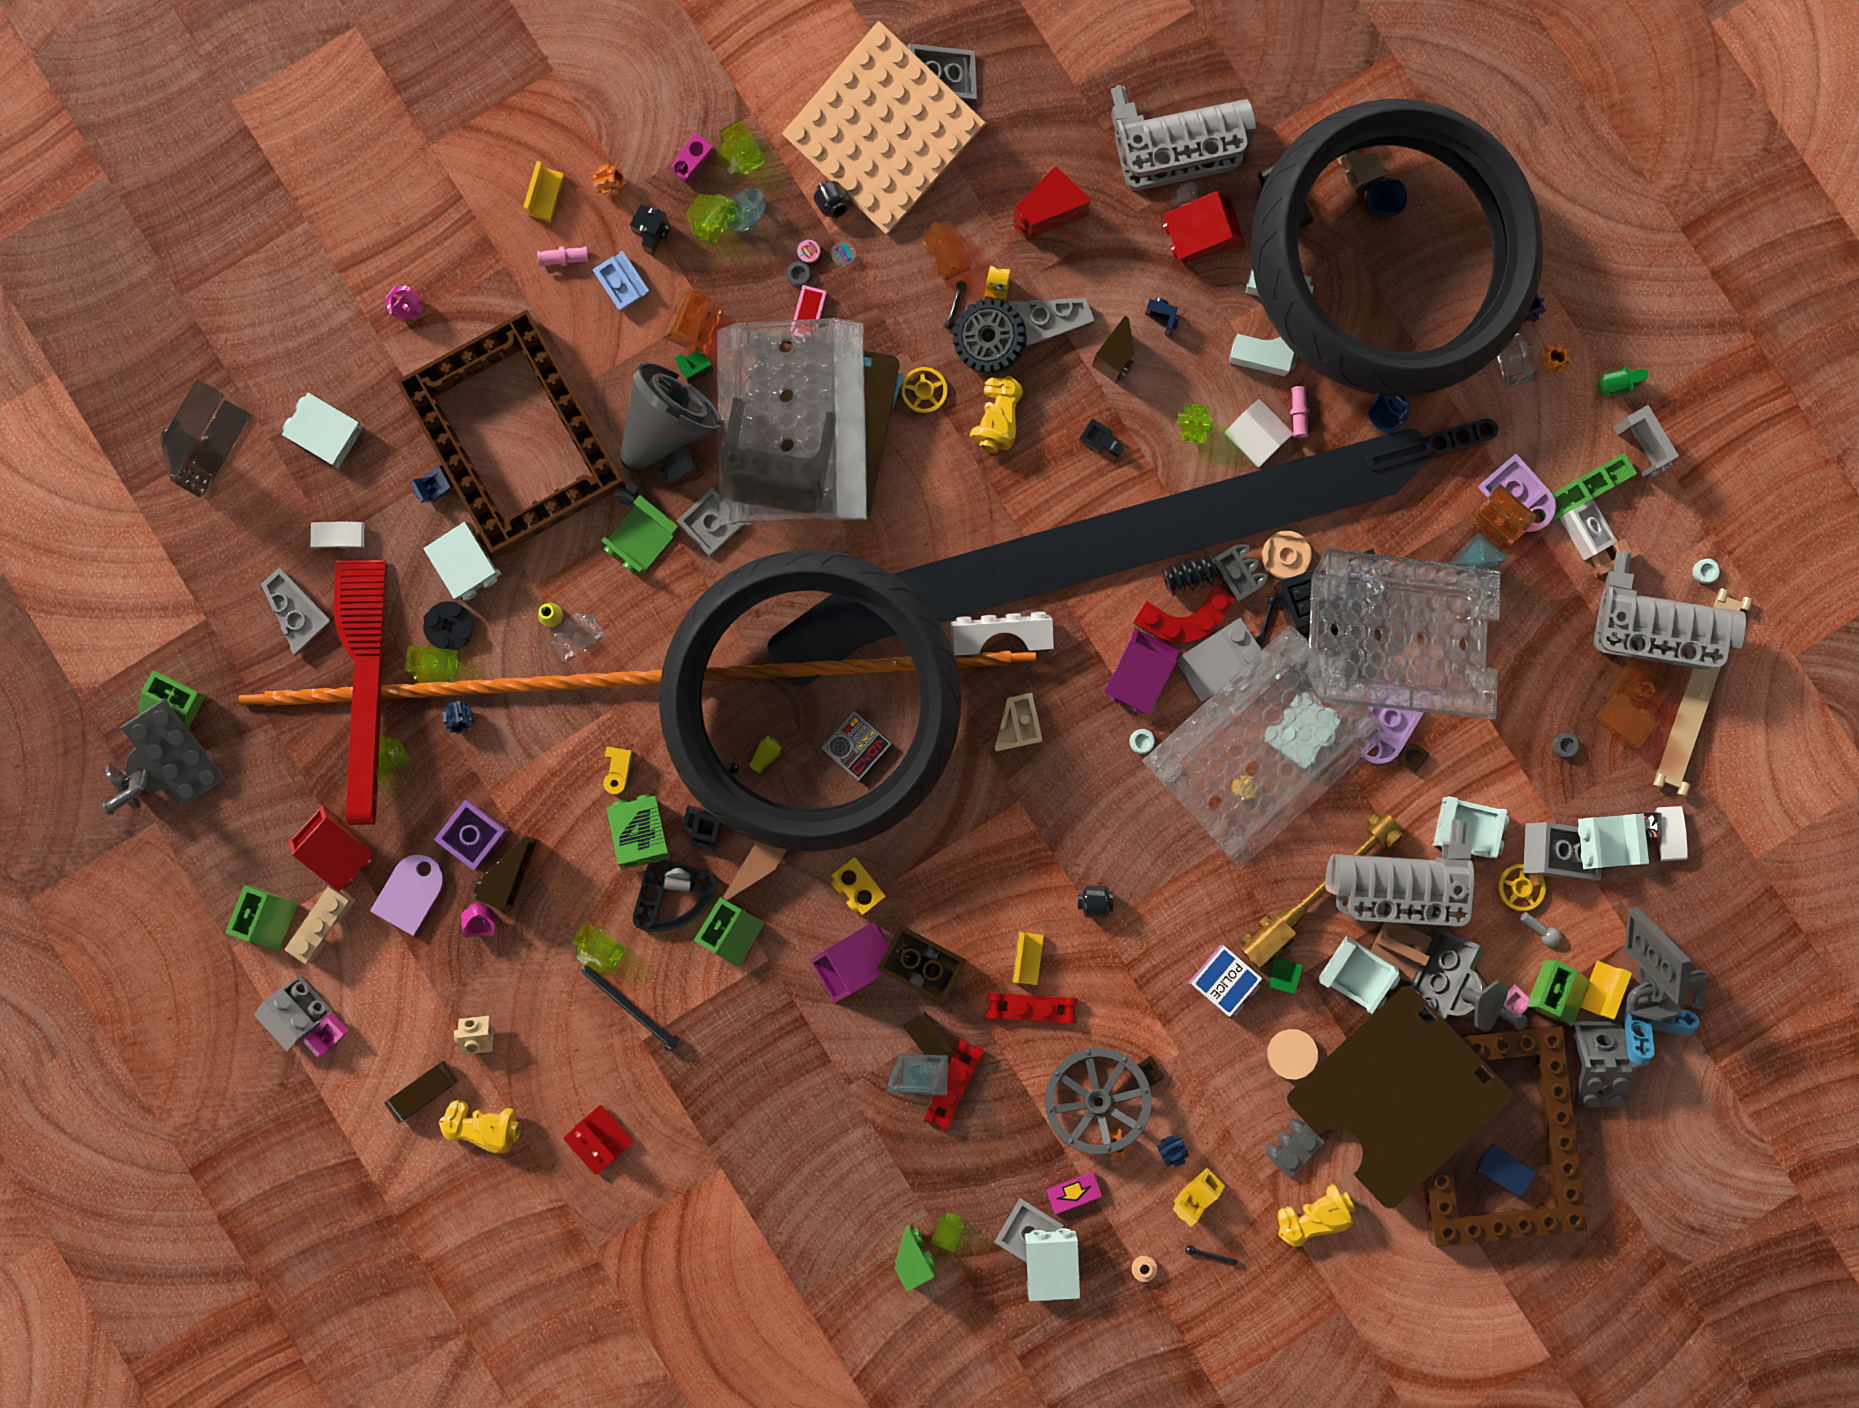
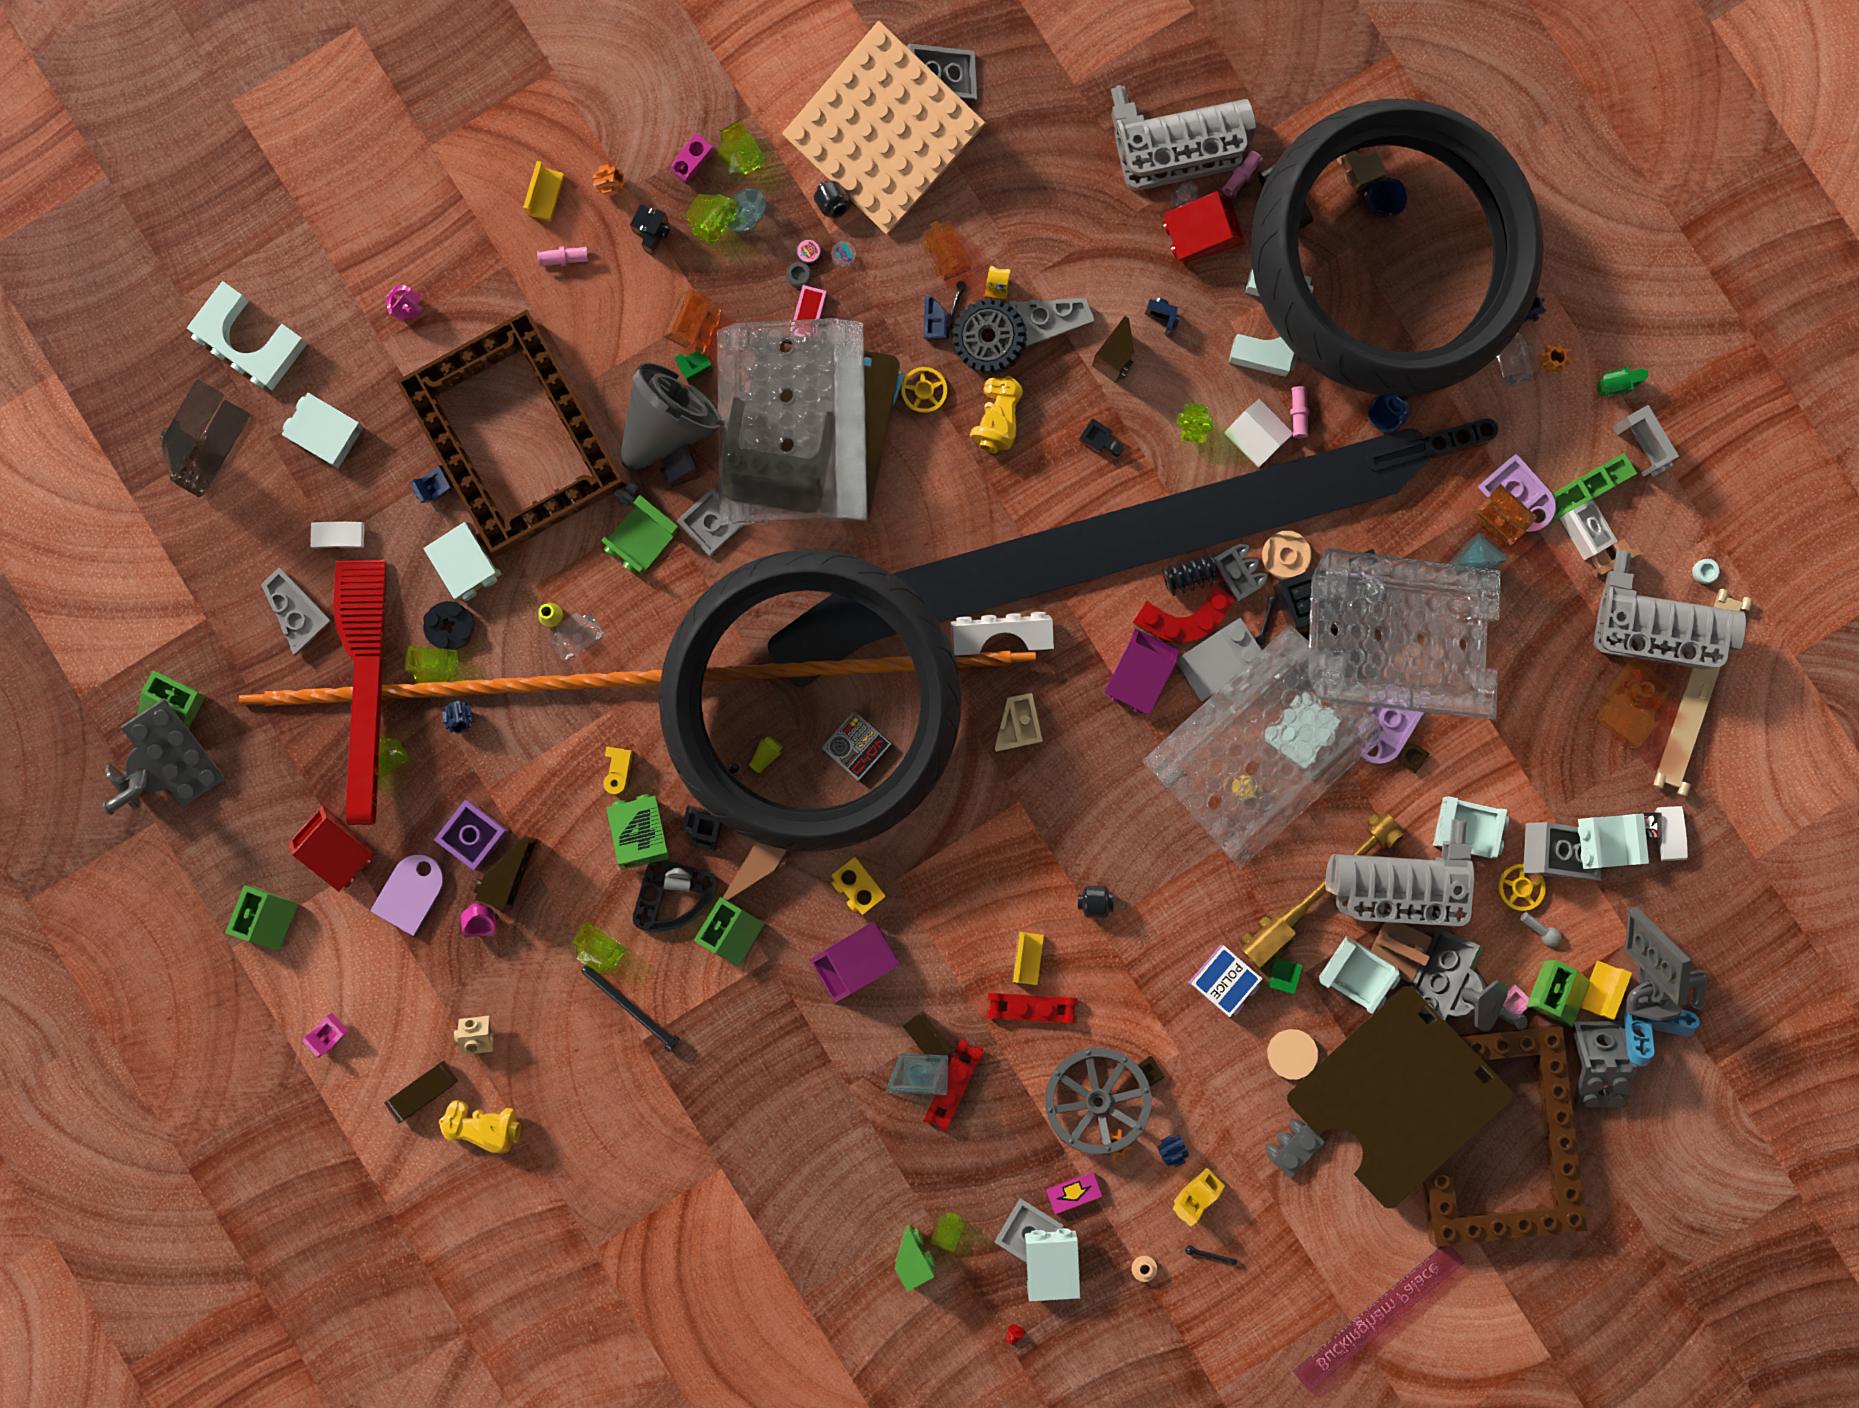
light grey slope [254,975,333,1052] -> none
tan arch [285,886,355,964] -> none
red bracket [563,1105,633,1175] -> none
light blue plate [593,251,650,312] -> none
dark brown slope [876,924,967,1005] -> none
red slope [1013,166,1091,238] -> none
light aqua tile [1129,729,1155,754] -> none
yellow animal [1278,1184,1356,1247] -> none
dark blue slope [1477,1143,1535,1197] -> none
dark grey tile [1553,733,1580,758] -> none
none -> light aqua arch [187,281,308,390]
none -> dark blue tile [923,294,950,341]
none -> red piece [1006,1324,1025,1345]
none -> bright pink pin [1222,151,1263,198]
none -> clear pink tile [1293,1245,1465,1392]

